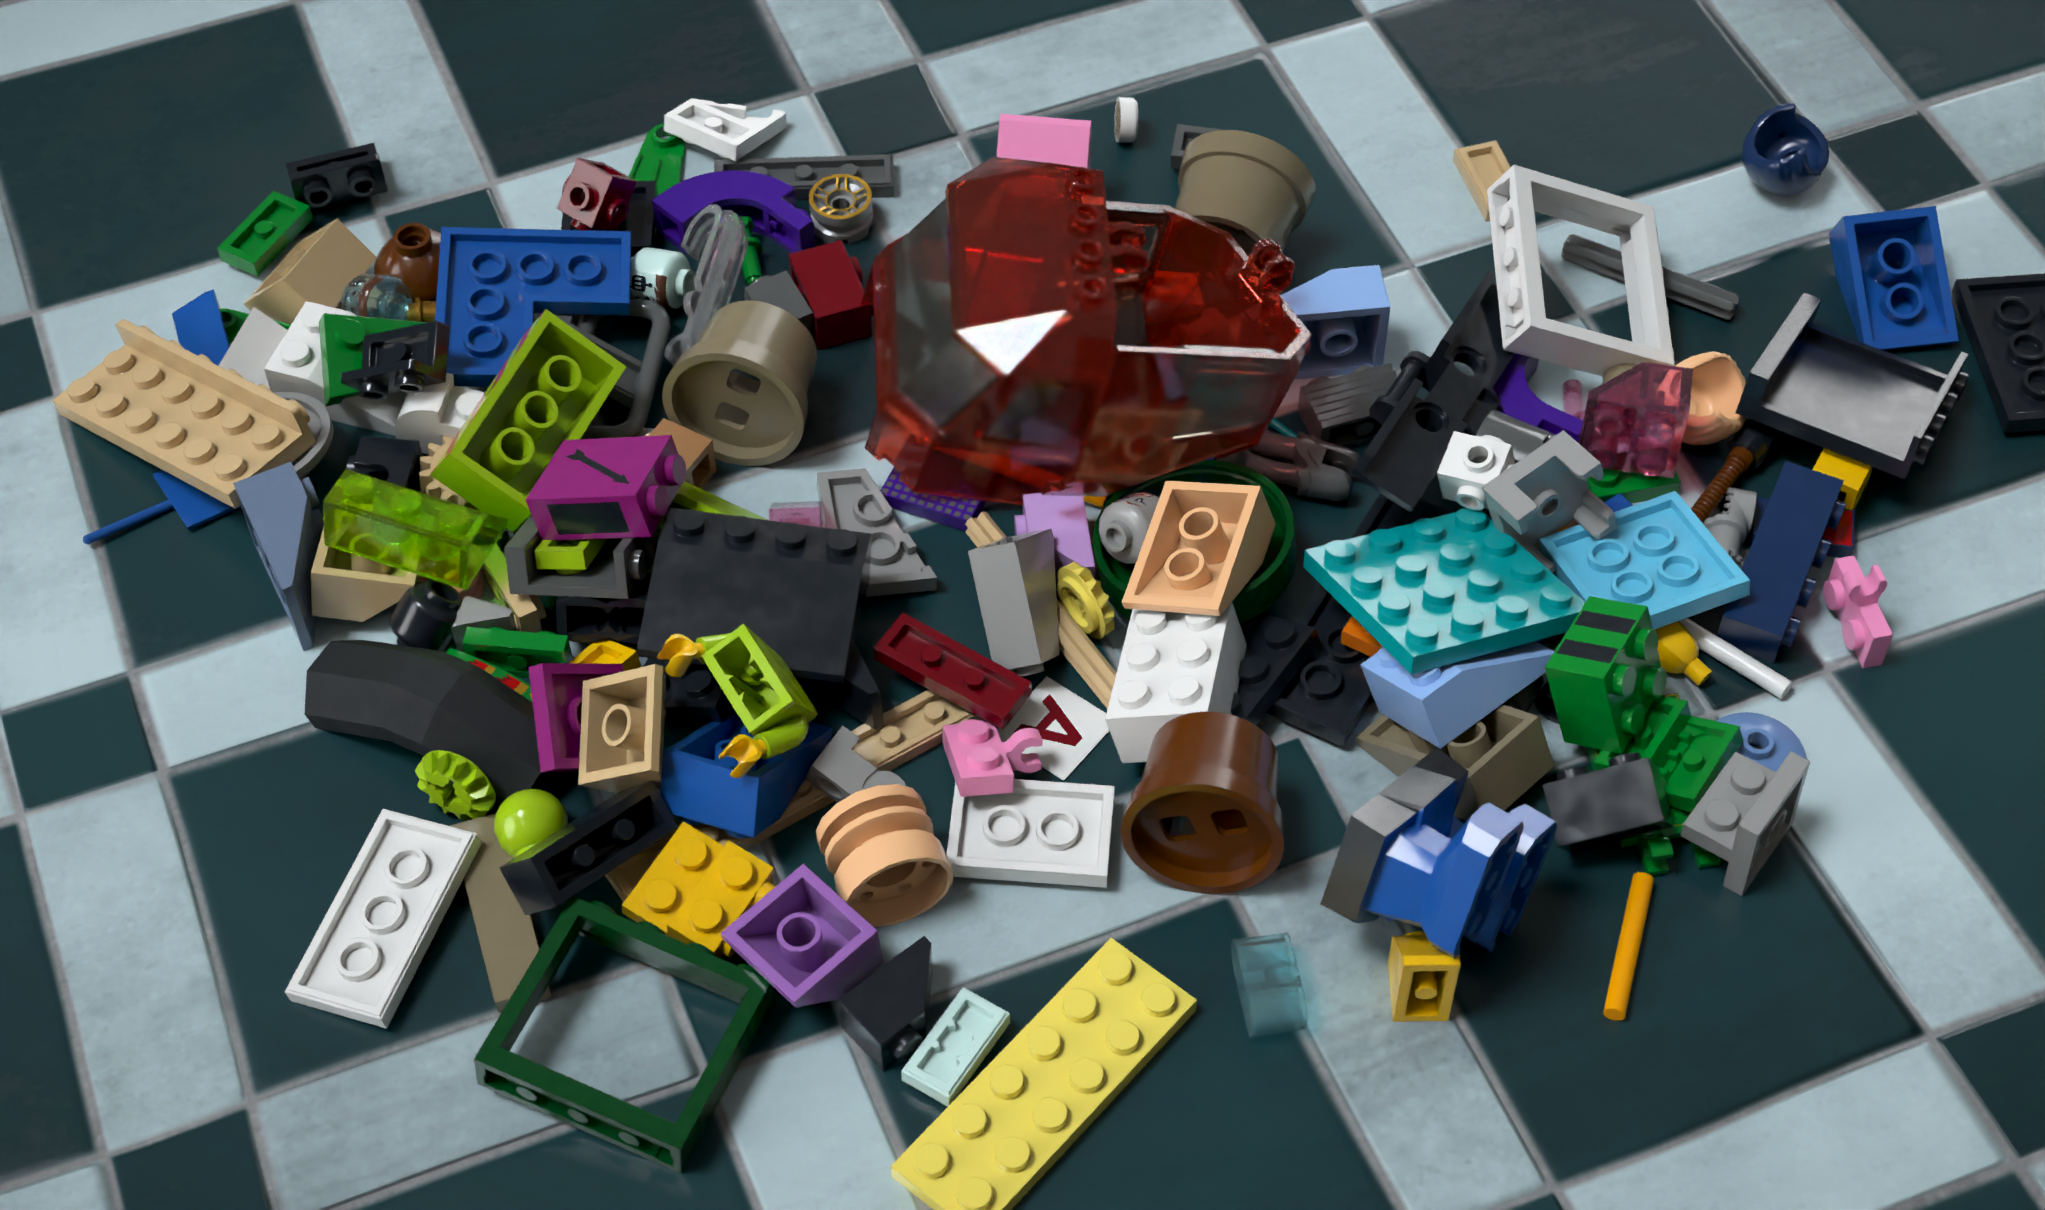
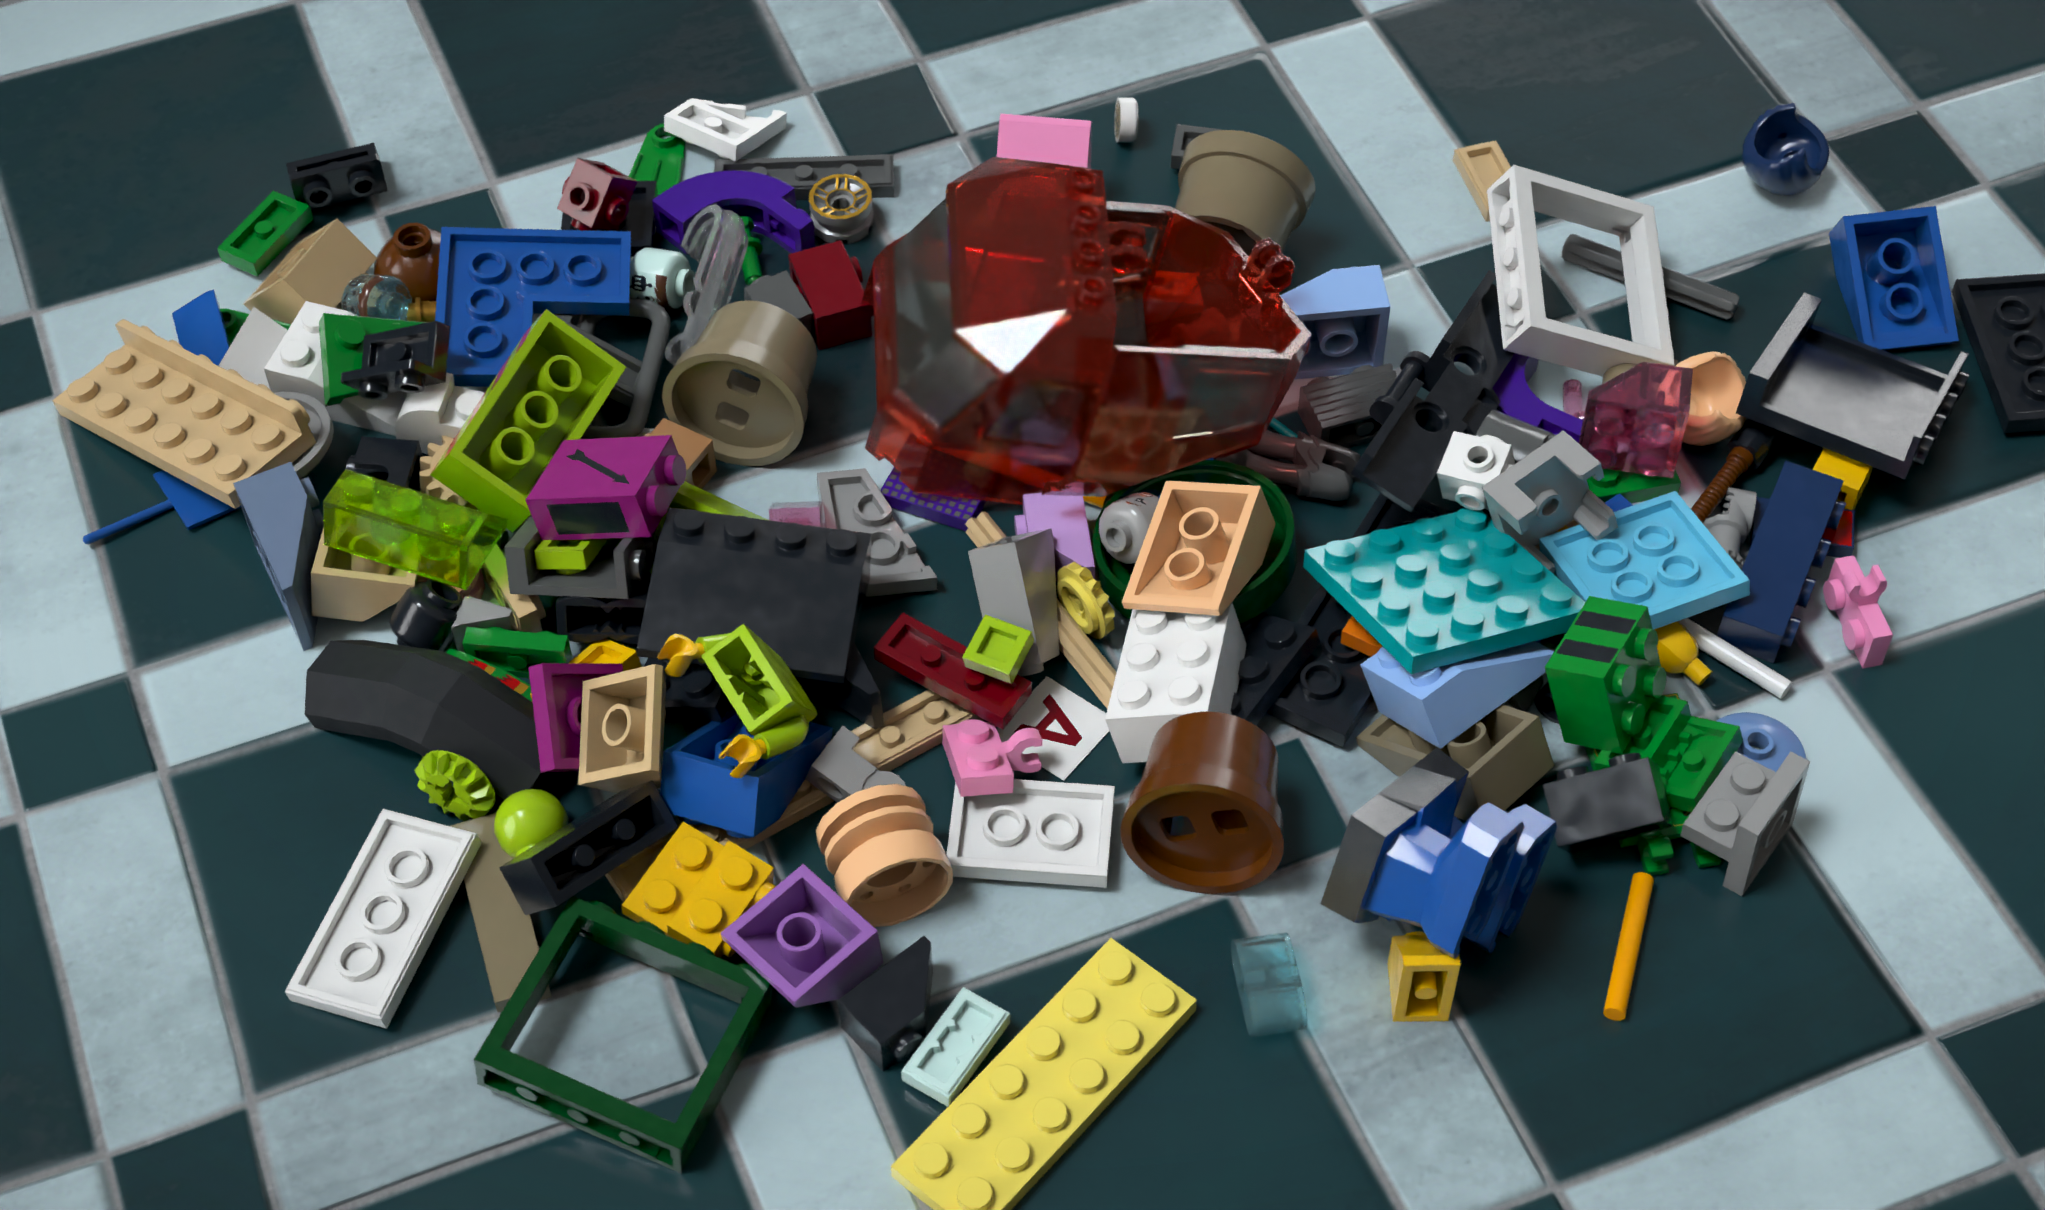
none -> lime plate [962,614,1034,684]

